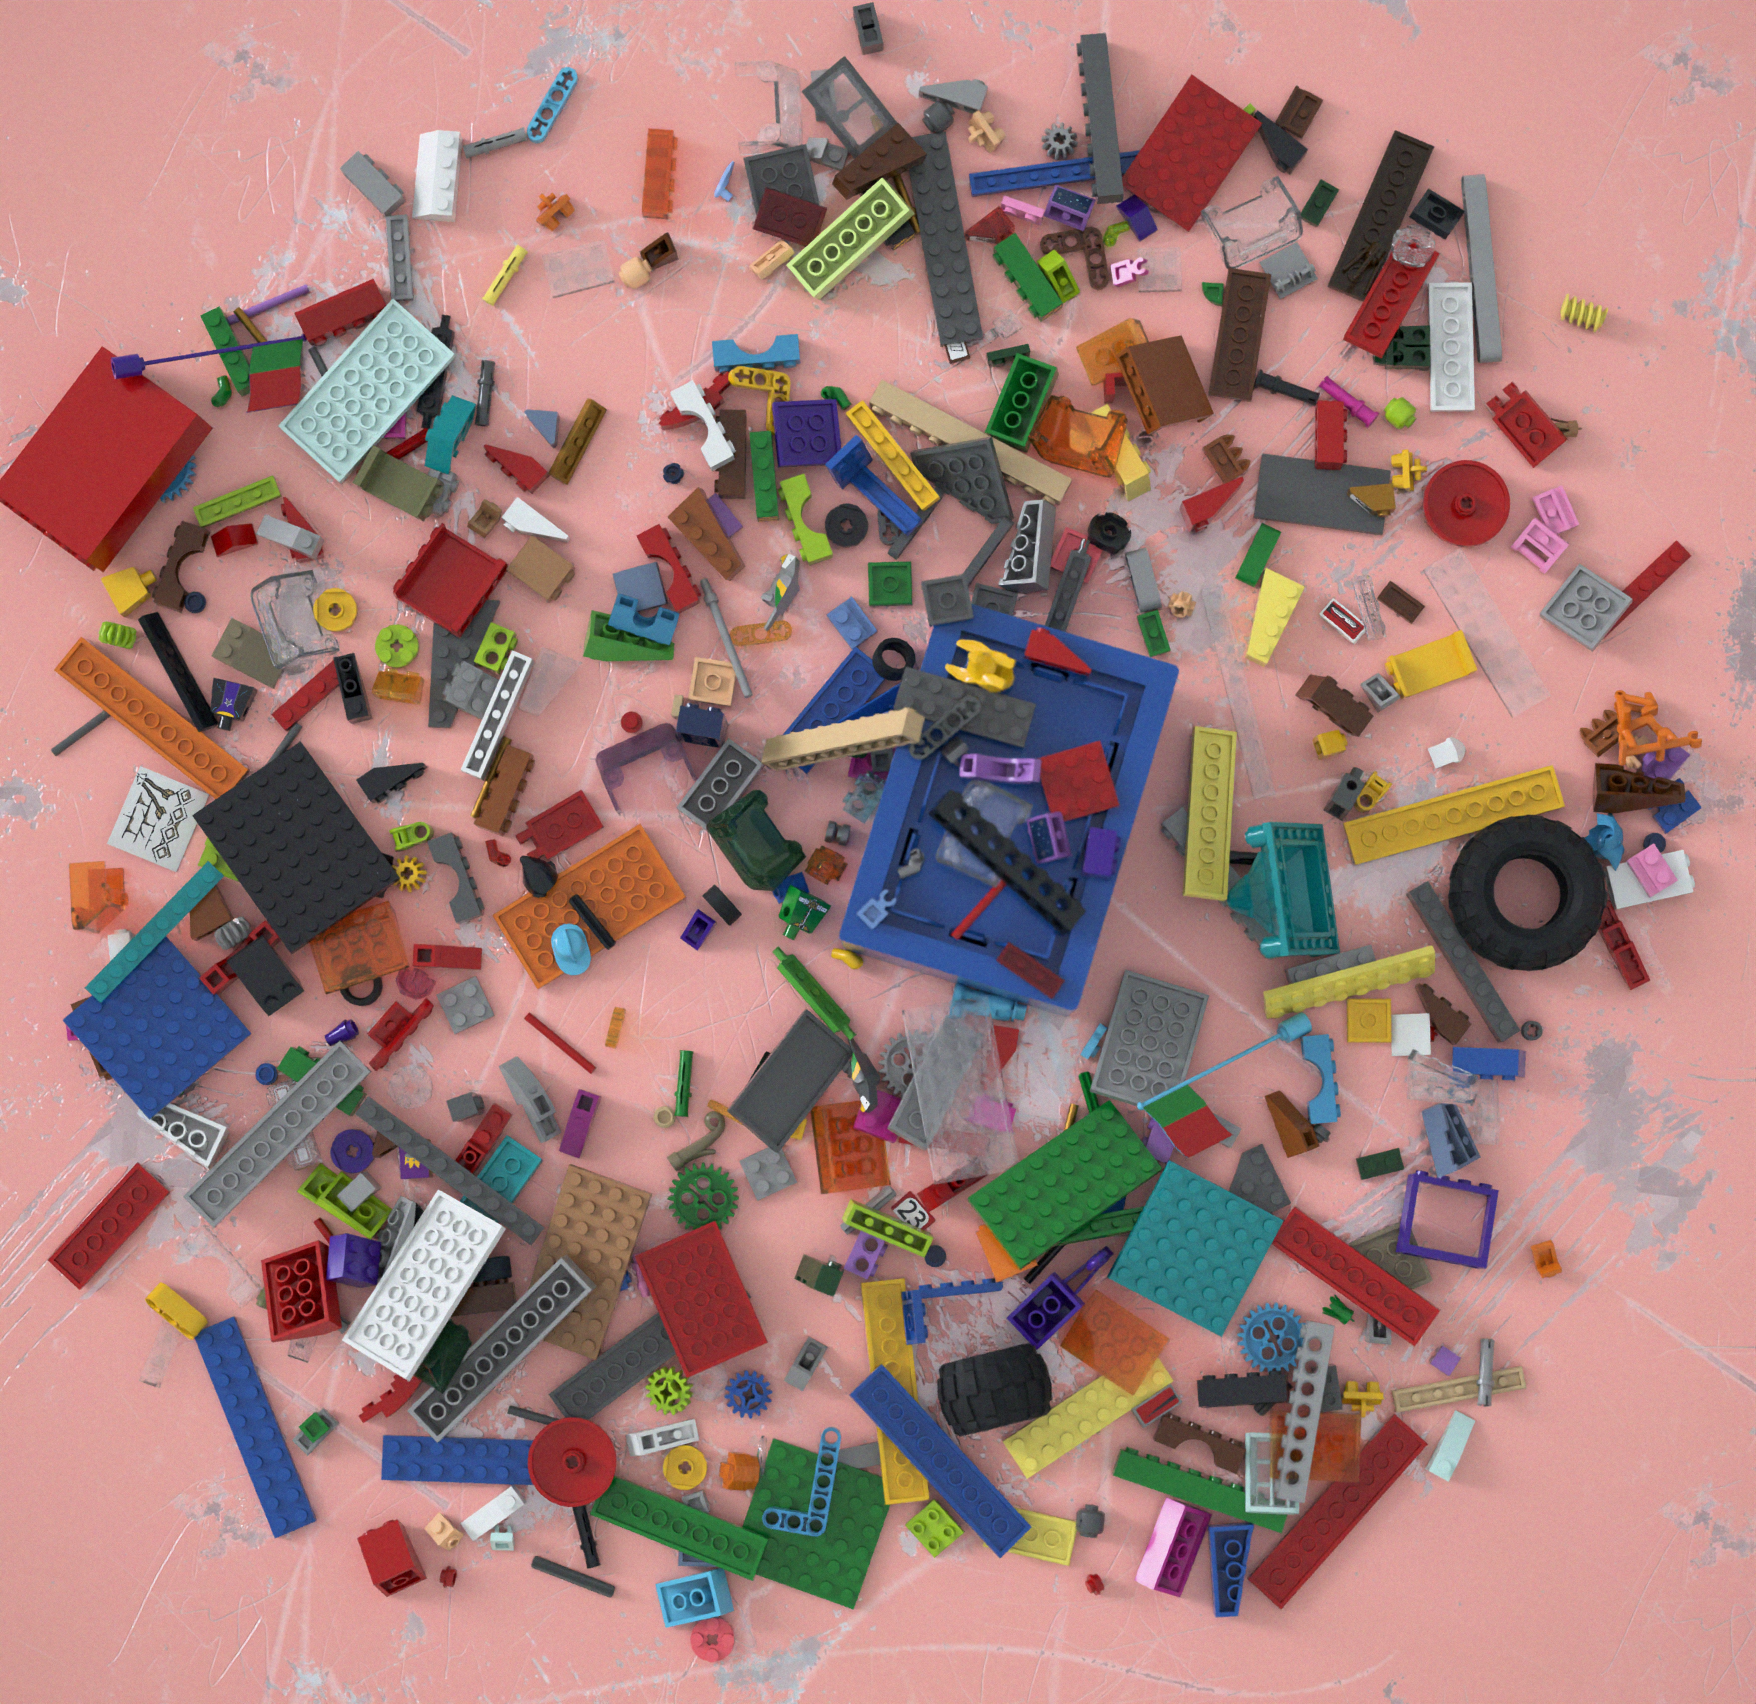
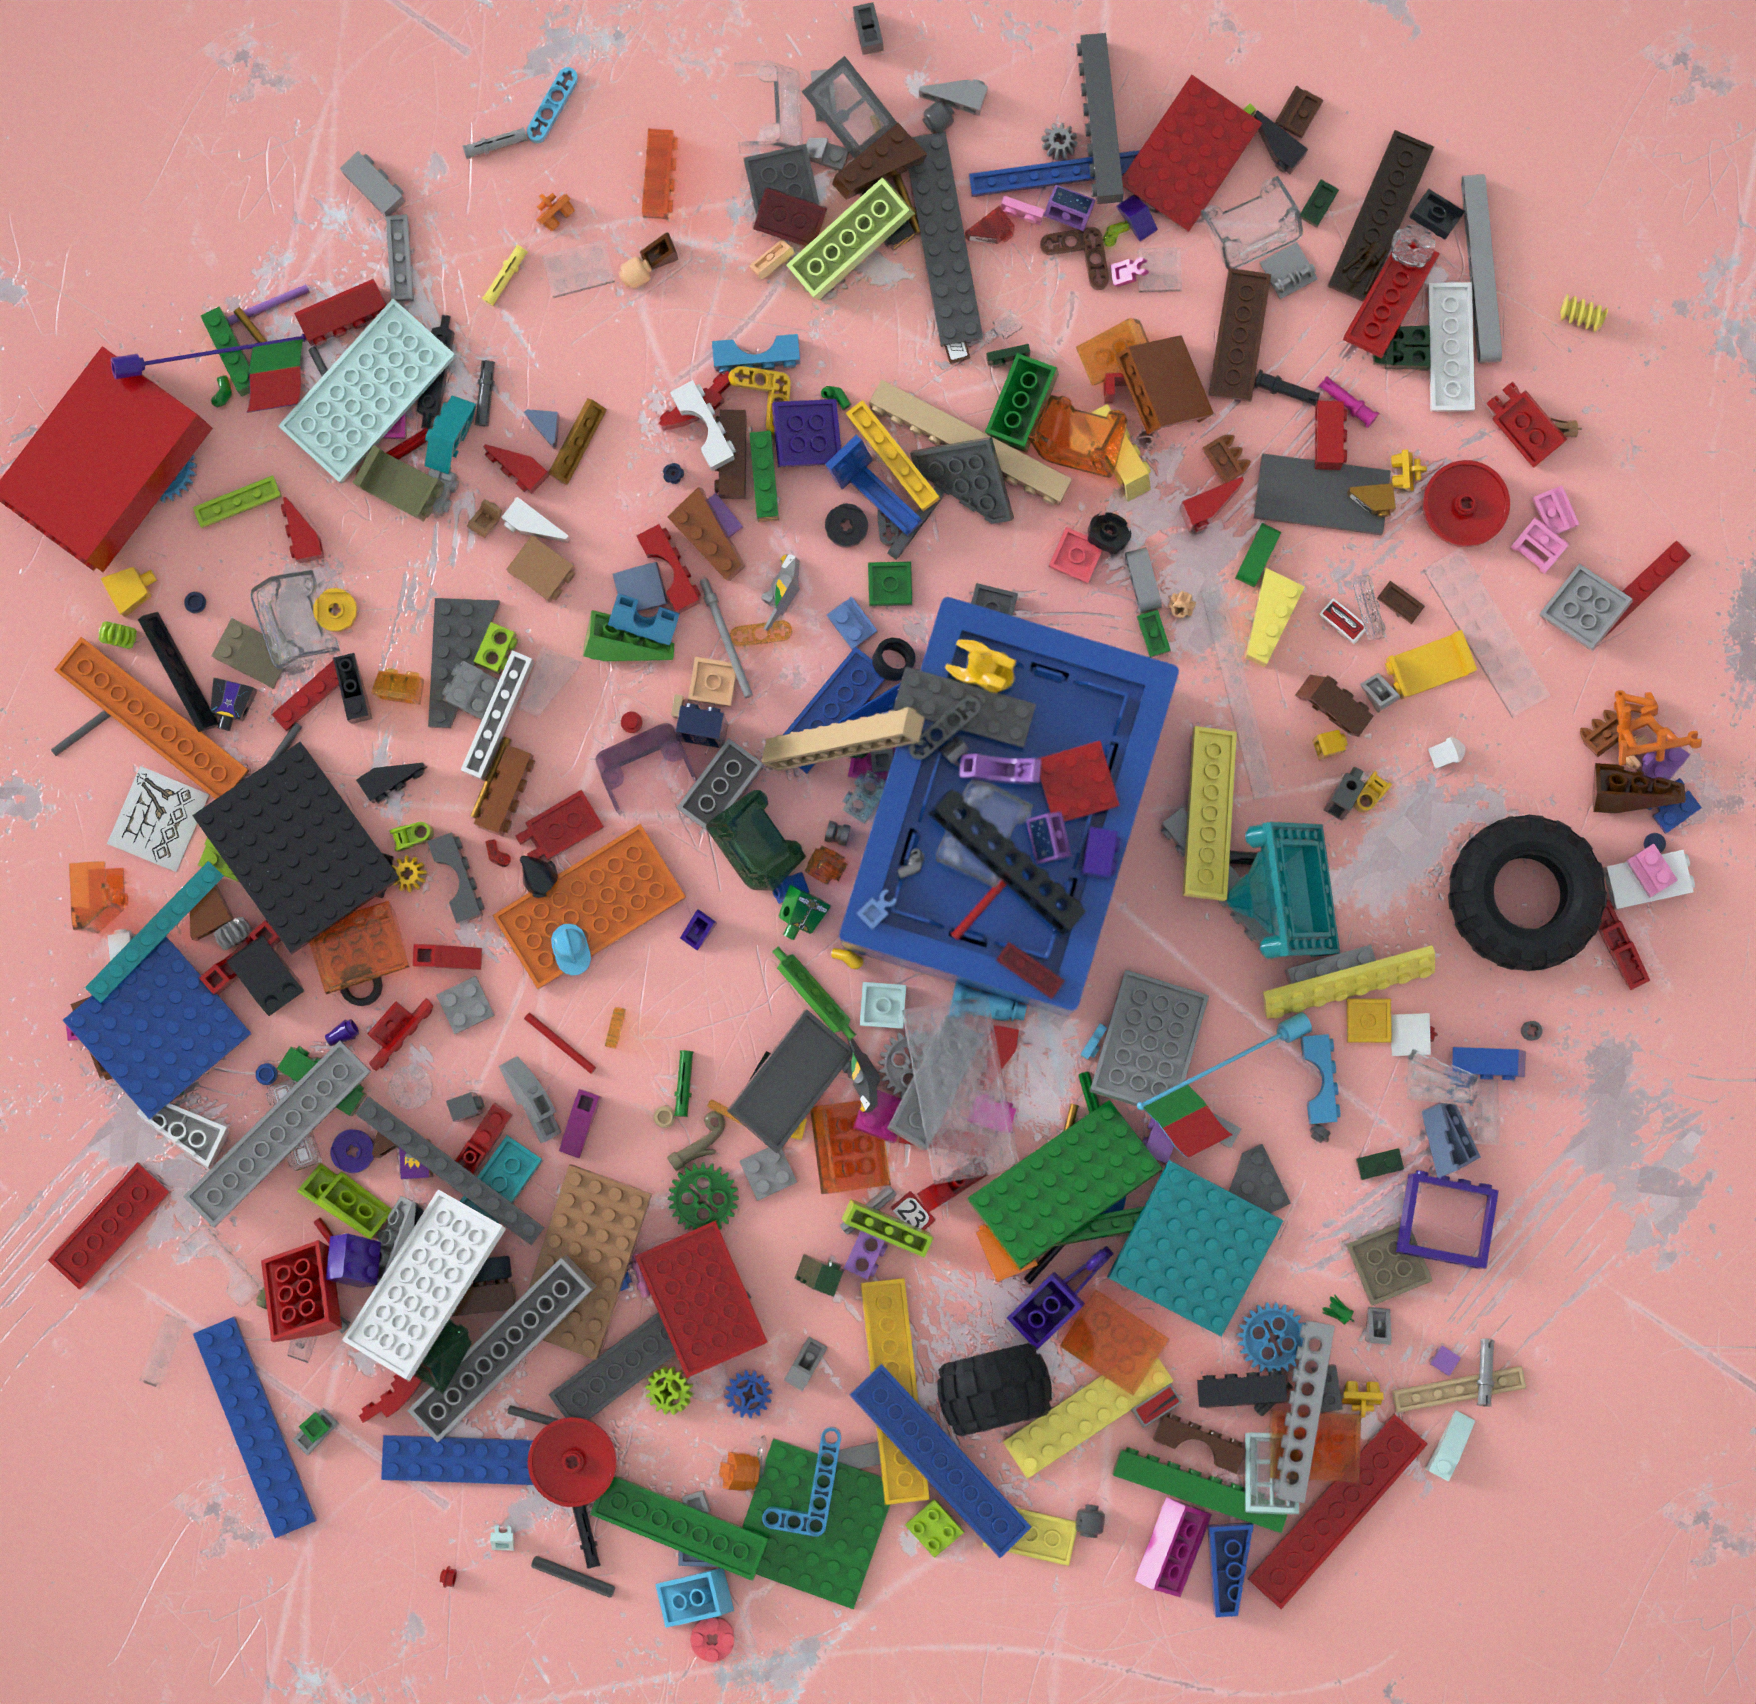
yellow beam [145,1282,208,1340] -> none
reddish brown arch [152,521,210,613] -> none
red slope [211,523,258,557] -> none
light grey slope [256,515,325,560] -> none
light grey slope [337,1171,382,1212] -> none
red slope [357,1519,427,1597] -> none
lime plate [375,624,419,668] -> none
red panel [393,523,508,638] -> none
clear pink hair [395,967,436,1000] -> none
white slope [412,130,463,222] -> none
light nougat bracket [424,1512,464,1551] -> none
white slope [460,1484,527,1541] -> none
black axle [569,894,616,950] -> none
white slope [625,1419,699,1456] -> none
yellow plate [663,1445,707,1490] -> none
black tyre [702,885,742,926] -> none
light blue bar [714,161,735,201] -> none
lime arch [777,474,833,566] -> none
blue bracket [901,1278,1003,1345] -> none
dark grey plate [921,574,974,627] -> none
dark blue plate [924,1245,946,1267] -> none
dark grey beam [963,516,1014,587] -> none
light nougat hips [968,110,1006,154] -> none
green brick [992,233,1063,322] -> none
light grey wedge [998,499,1056,593] -> none
red slope [1024,628,1091,676] -> none
lime slope [1036,250,1080,303] -> none
dark grey plate [1045,538,1092,632] -> none
red plate [1085,1574,1104,1596] -> none
green tile [1202,282,1224,306] -> none
dark orange slope [1264,1090,1320,1158] -> none
red plate [1272,1206,1440,1347] -> none
yellow plate [1343,765,1565,865] -> none
lime head [1384,397,1417,429] -> none
dark grey brick [1406,881,1521,1043] -> none
reddish brown slope [1415,983,1472,1045] -> none
orange bracket [1530,1240,1562,1278] -> none
dark azure hair [1585,813,1624,871] -> none
none -> light aqua plate [860,982,906,1029]

